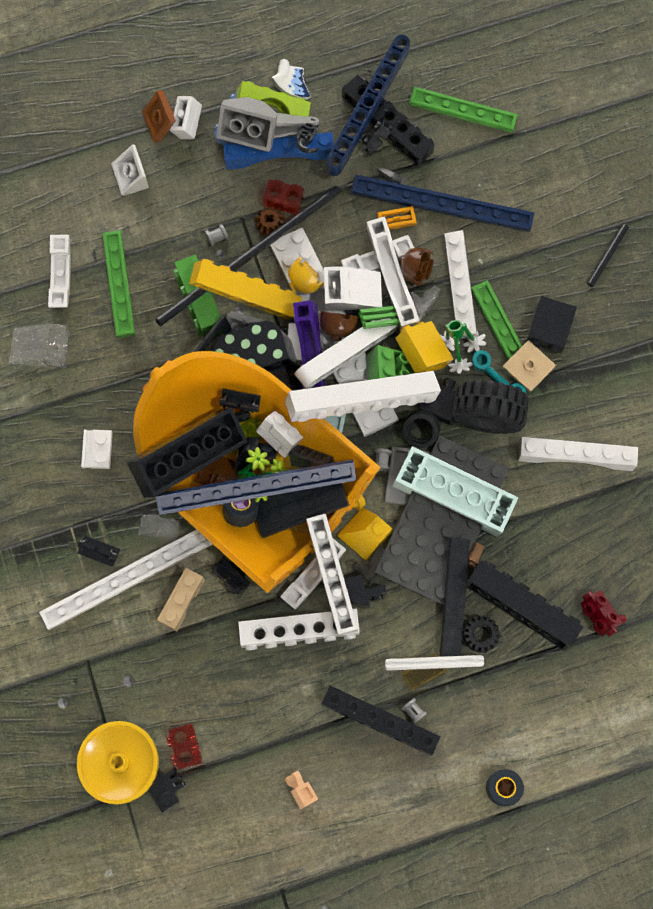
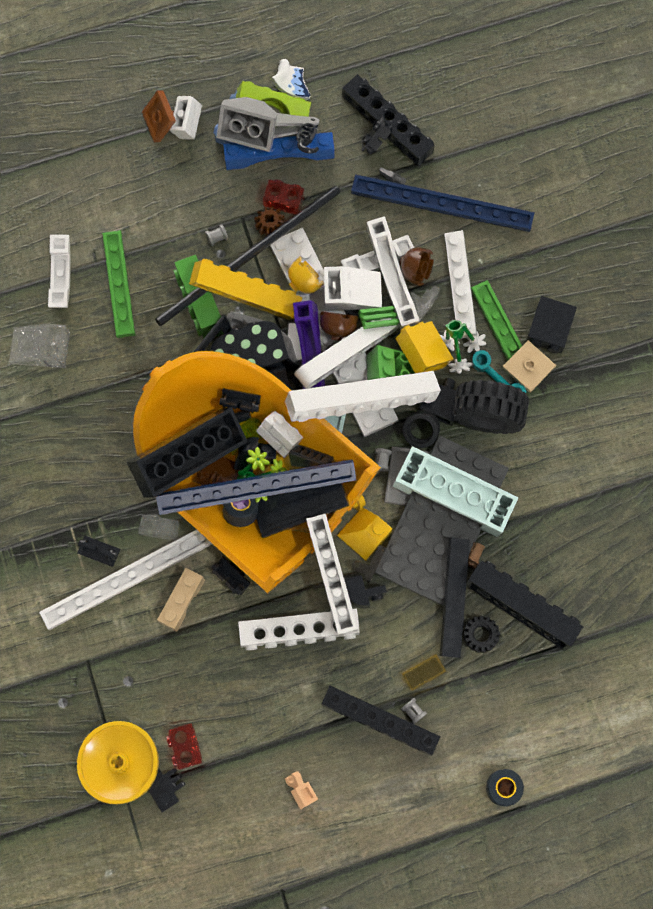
white plate [81,430,113,469] -> none
white slope [111,145,149,196] -> none
white slope [281,539,346,610] -> none
dark blue beam [326,34,410,176] -> none
light orange tile [377,206,417,230] -> none
white axle [385,655,484,670] -> none
bright green tile [409,87,518,133] -> none
white arch [518,437,638,471] -> none
dark red brick [580,590,627,637] -> none
black bar [587,224,629,287] -> none

